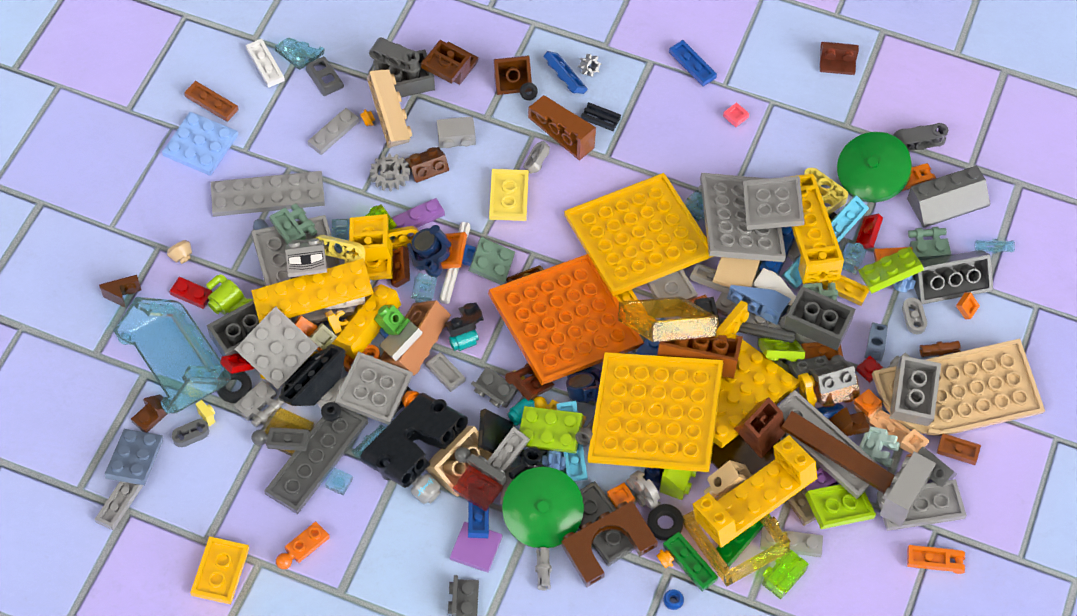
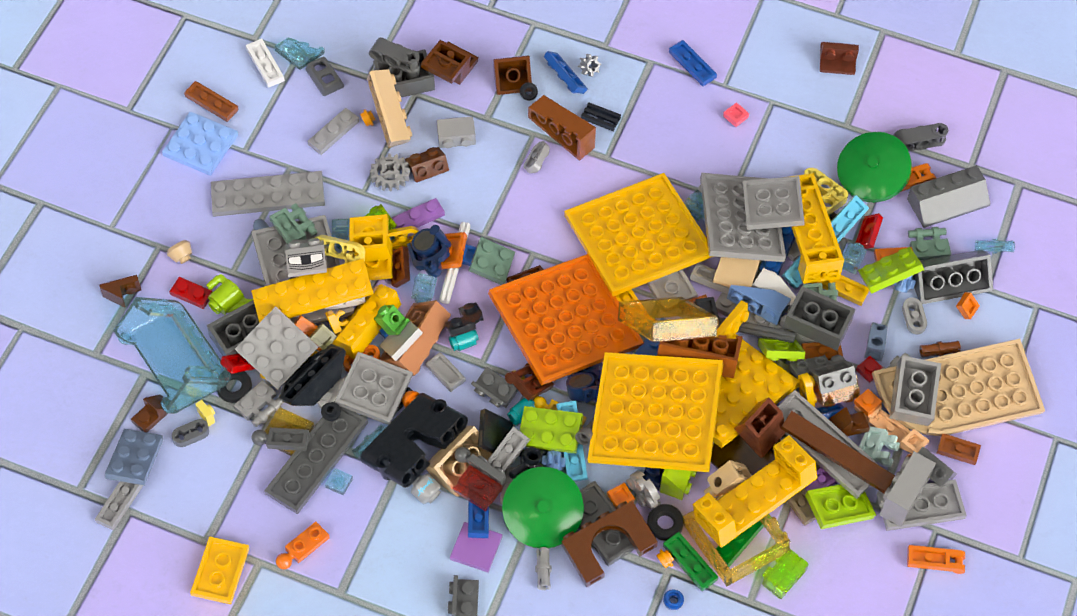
light yellow plate [489,169,529,221] -> none
light grey plate [760,527,823,557] -> none

